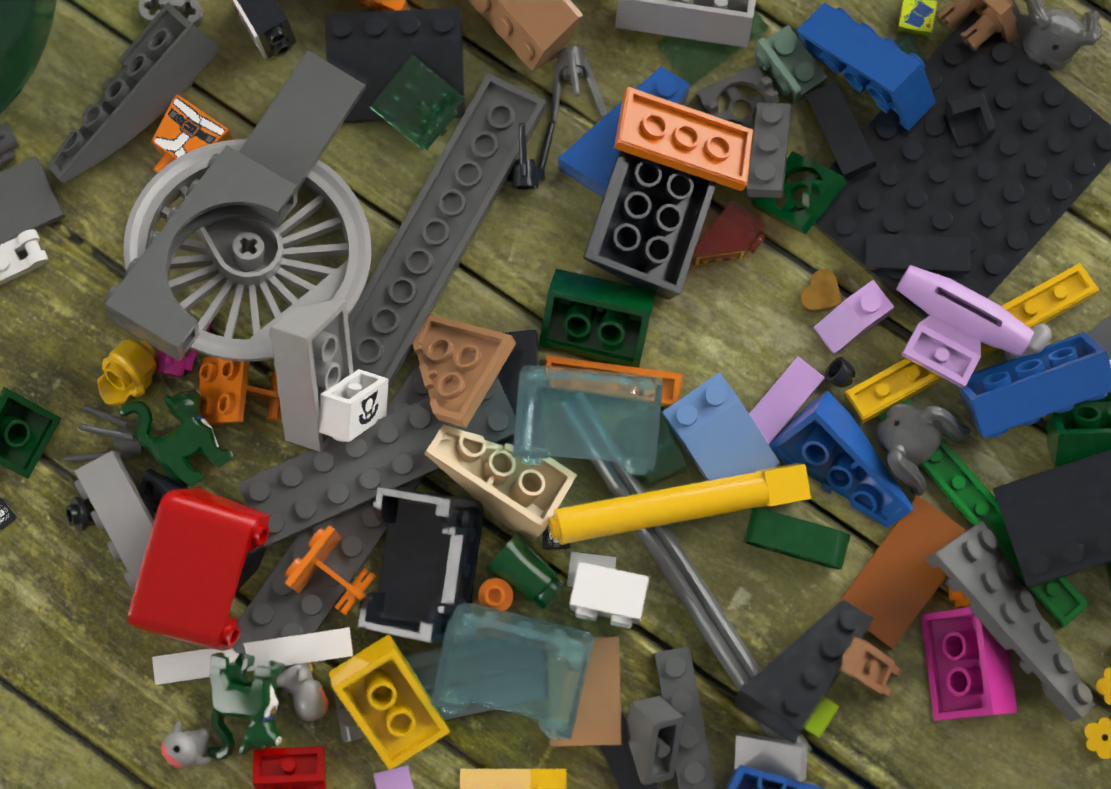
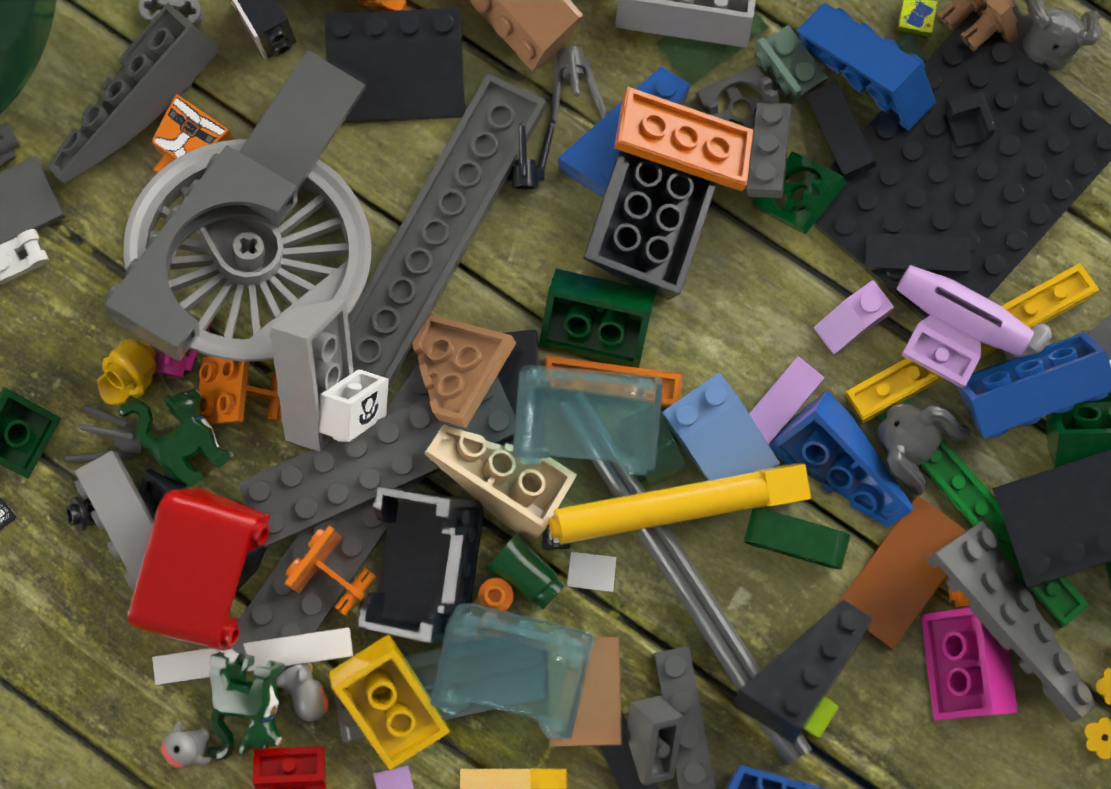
clear green plate [370,55,465,151] -> none
white brick [570,562,649,629] -> none
clear red slope [691,200,765,266] -> none
light grey tile [735,732,807,782] -> none
pearl gold tile [800,269,842,313] -> none
black hinge [825,357,856,388] -> none
medium nougat hinge [840,637,902,698] -> none

